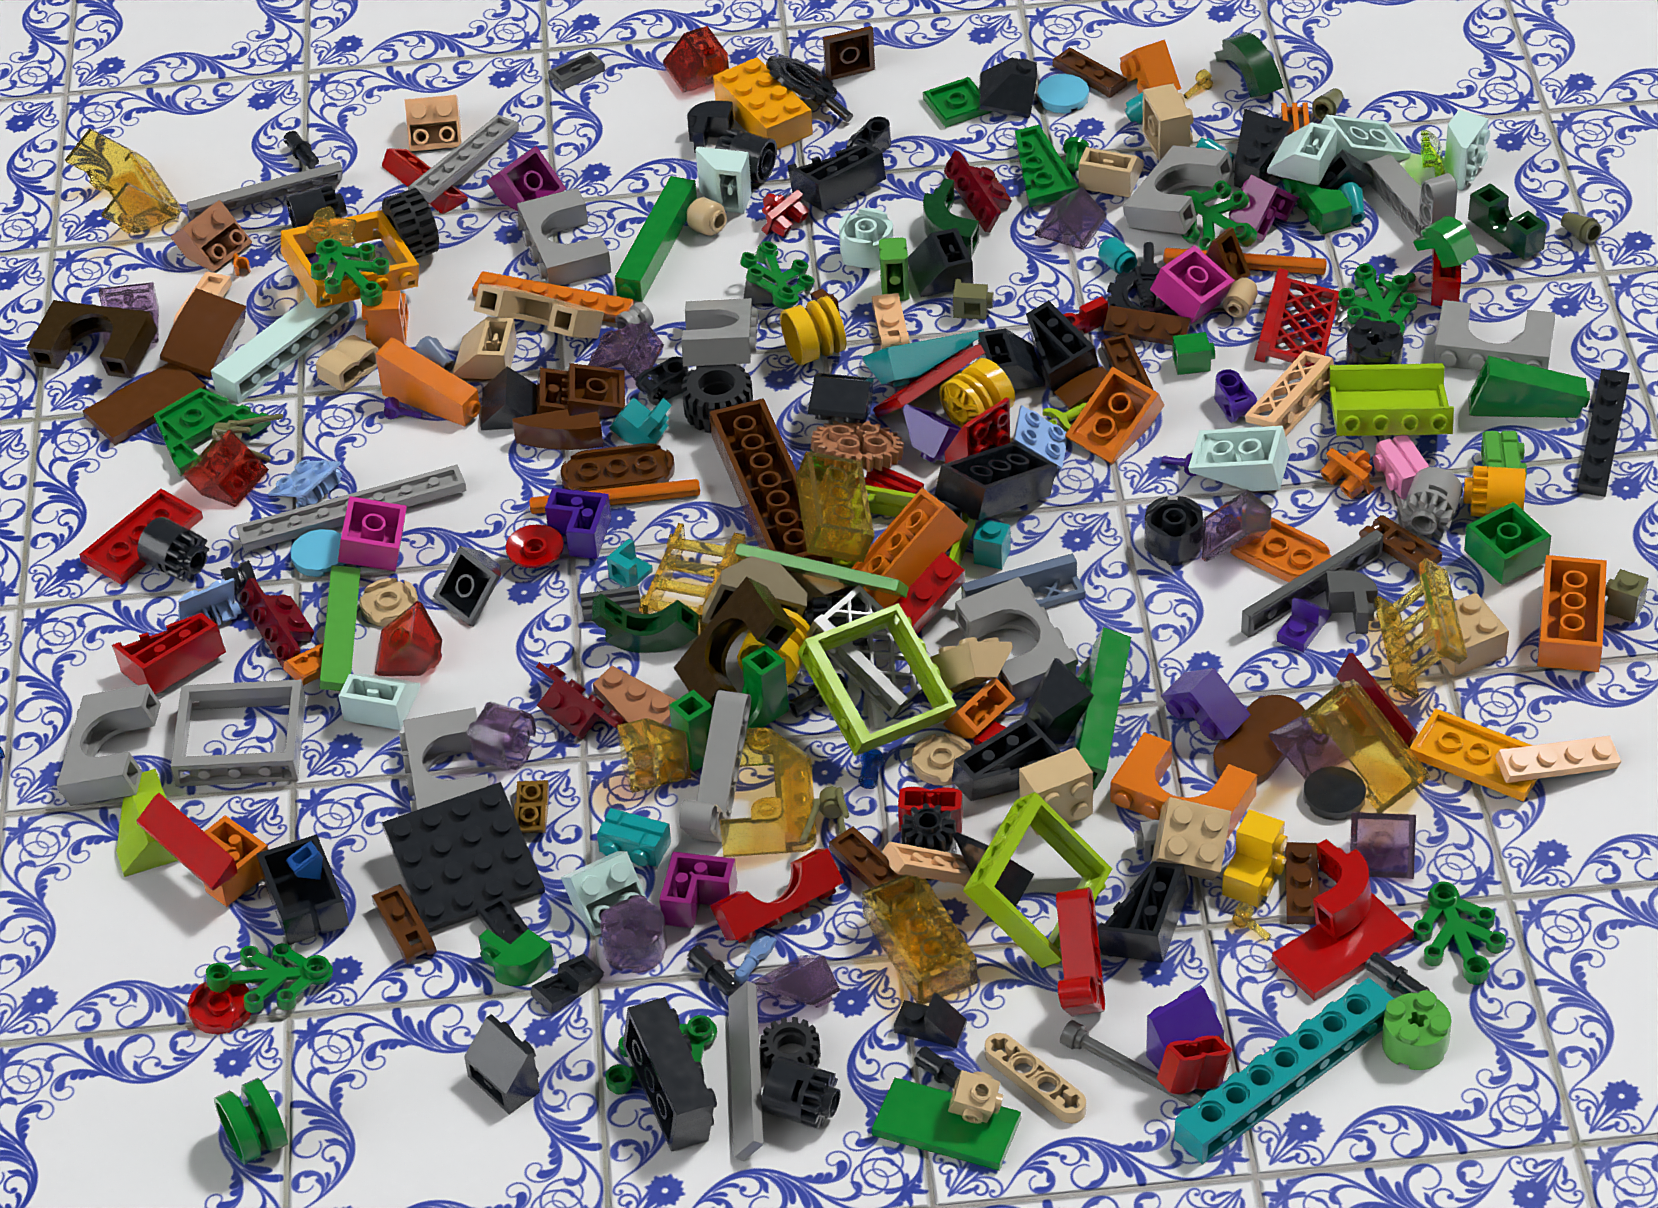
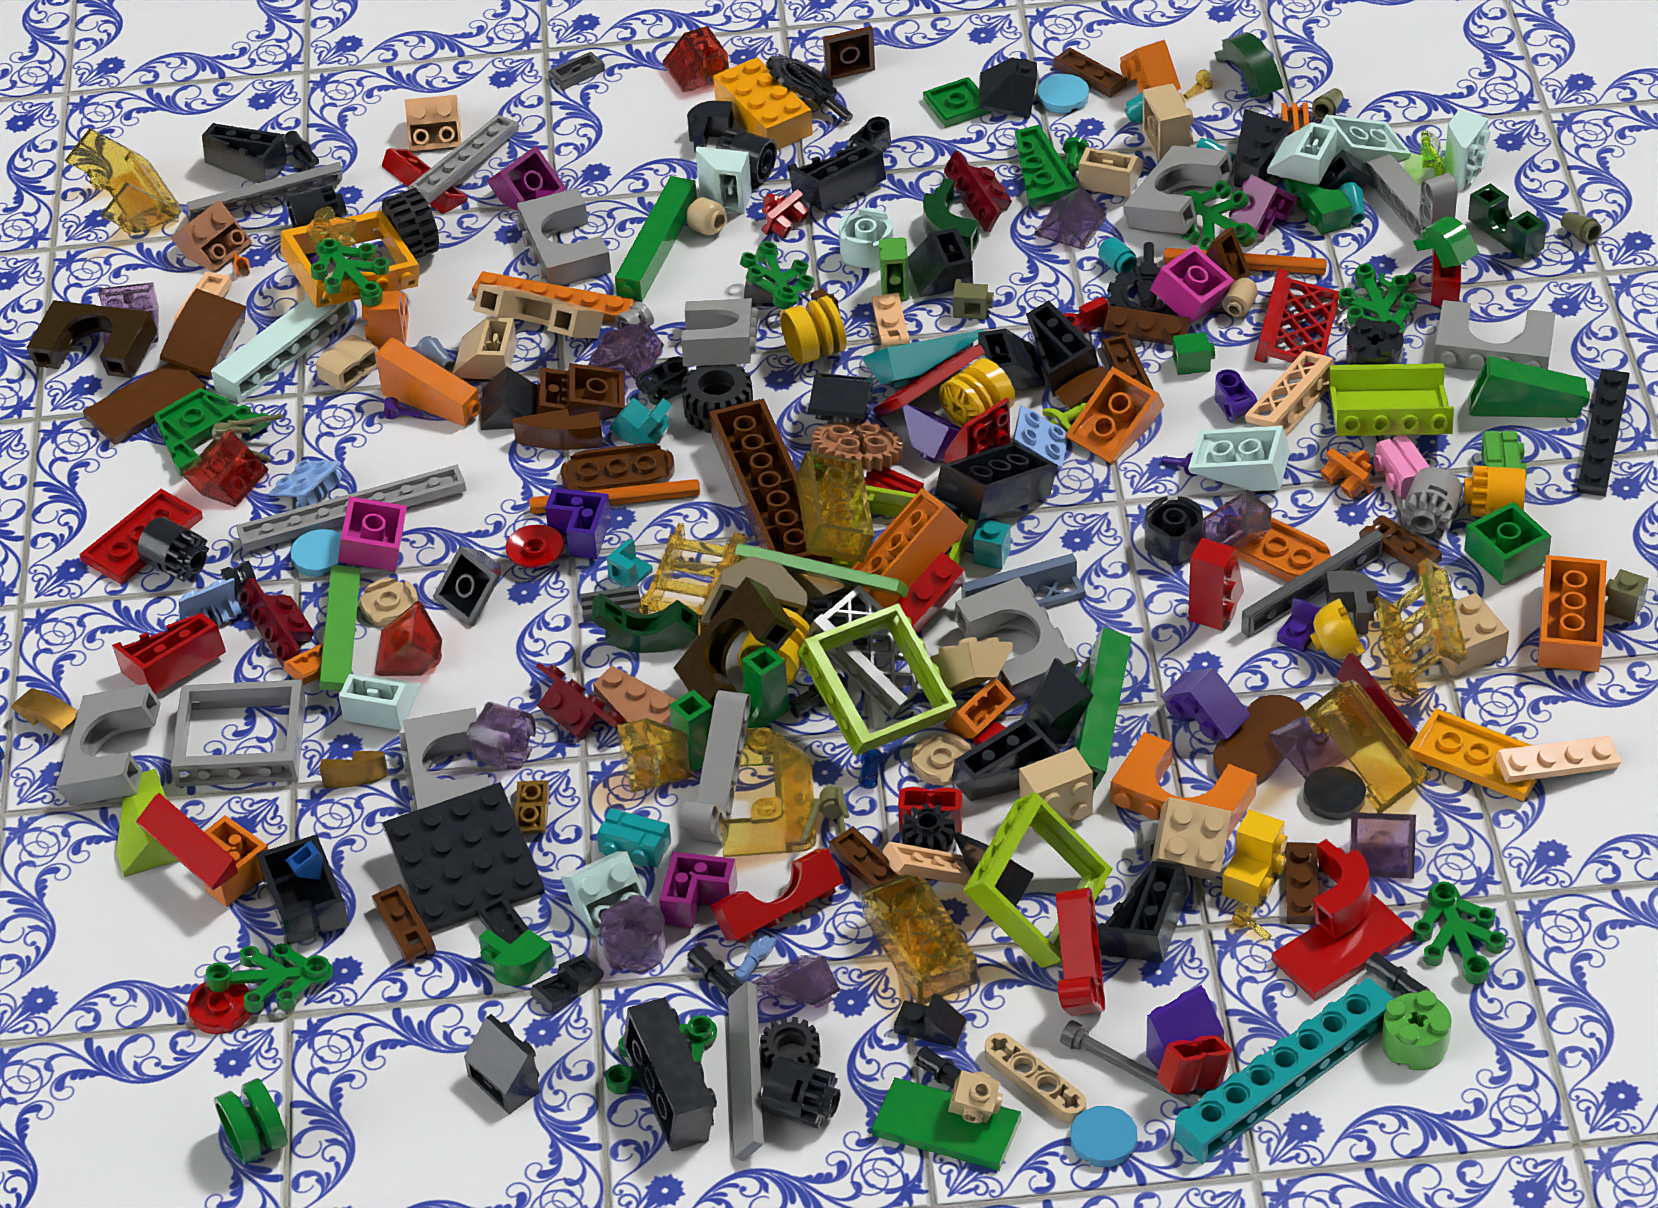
none -> pearl gold slope [11,688,77,737]
none -> black wedge [202,123,287,183]
none -> pearl gold slope [320,751,388,789]
none -> dark azure tile [1071,1106,1138,1167]
none -> red wedge [1188,538,1244,631]
none -> yellow cylinder [1310,598,1366,660]

